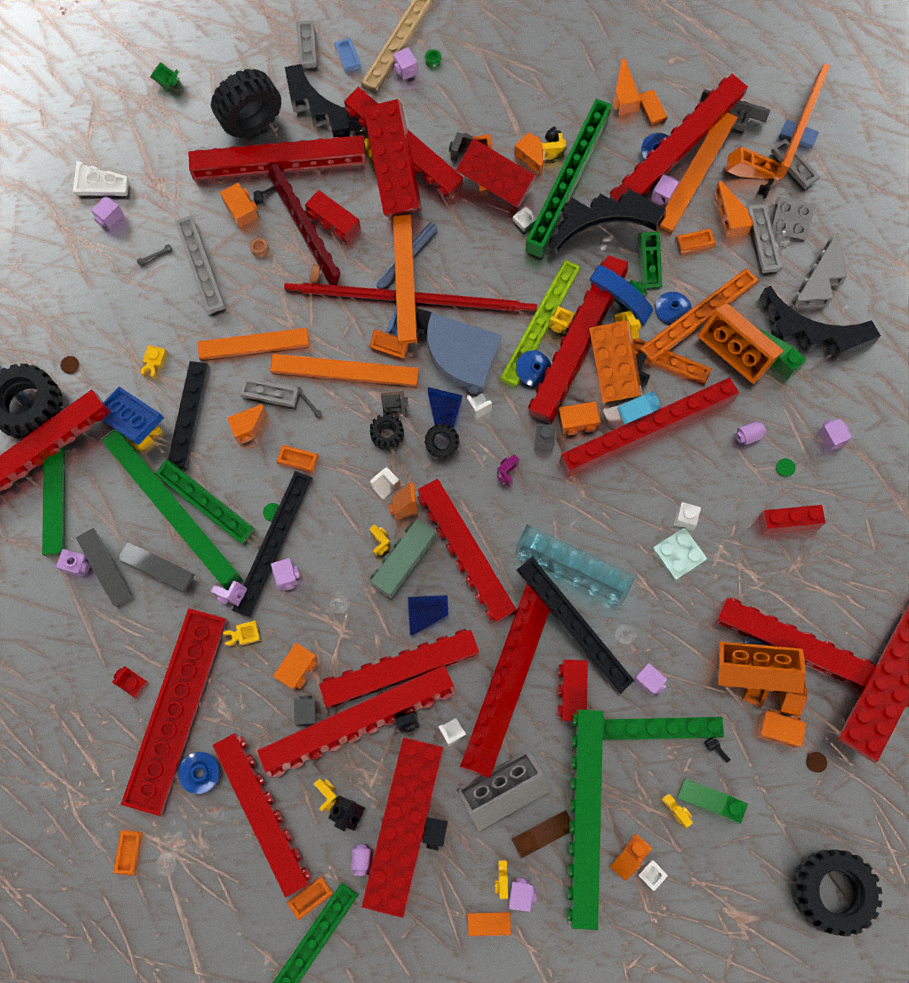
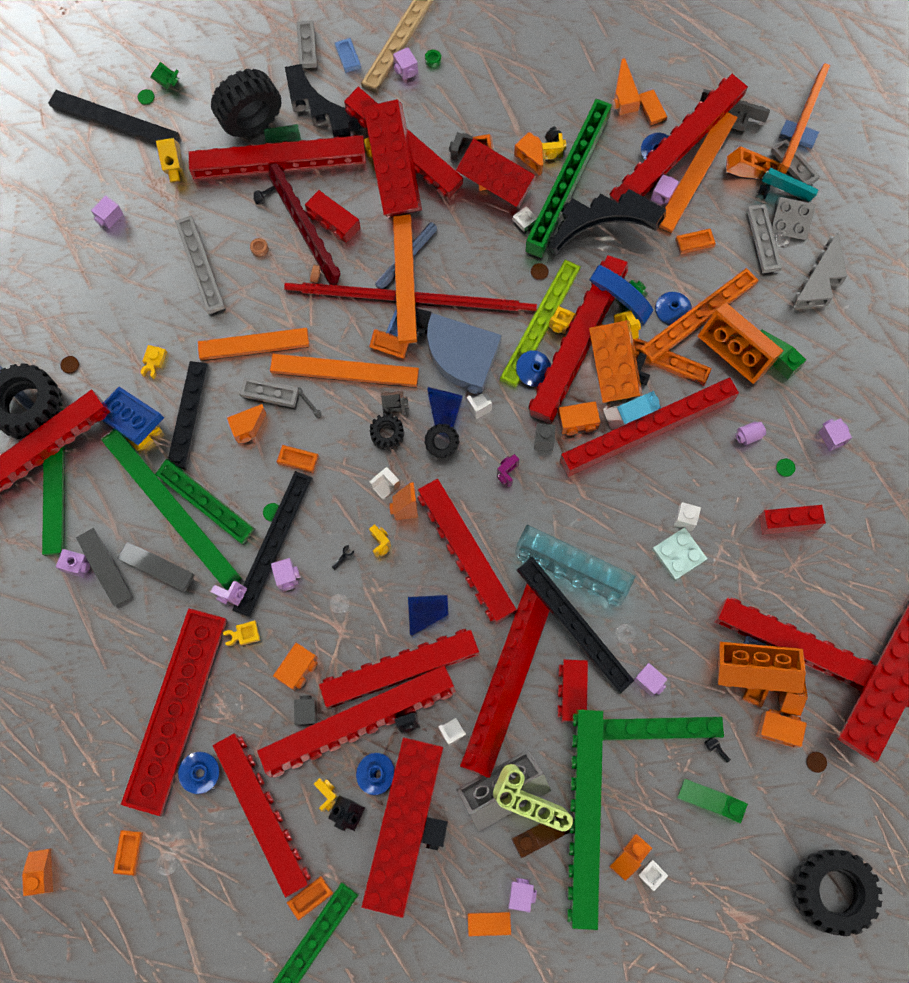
white wing [73,161,129,196] -> none
red bracket [112,666,148,698] -> none
dark grey hinge [137,245,172,265] -> none
orange brick [220,183,258,228] -> none
lavender brick [351,845,372,876] -> none
sand green brick [370,519,436,599] -> none
yellow plate [495,860,508,899] -> none
green slope [638,231,662,288] -> none
yellow plate [661,794,693,828] -> none
orange slope [715,181,753,238] -> none
black arch [760,286,881,359] -> none
none -> orange slope [22,849,53,896]
none -> black tile [48,90,180,144]
none -> green piece [137,89,155,105]
none -> yellow torso [156,138,184,183]
none -> clear green plate [264,124,301,144]
none -> black hand [331,545,354,570]
none -> blue dish [356,753,395,795]
none -> yellowish green beam [493,764,573,831]
none -> reddish brown piece [531,263,549,280]
none -> teal tile [762,168,818,202]

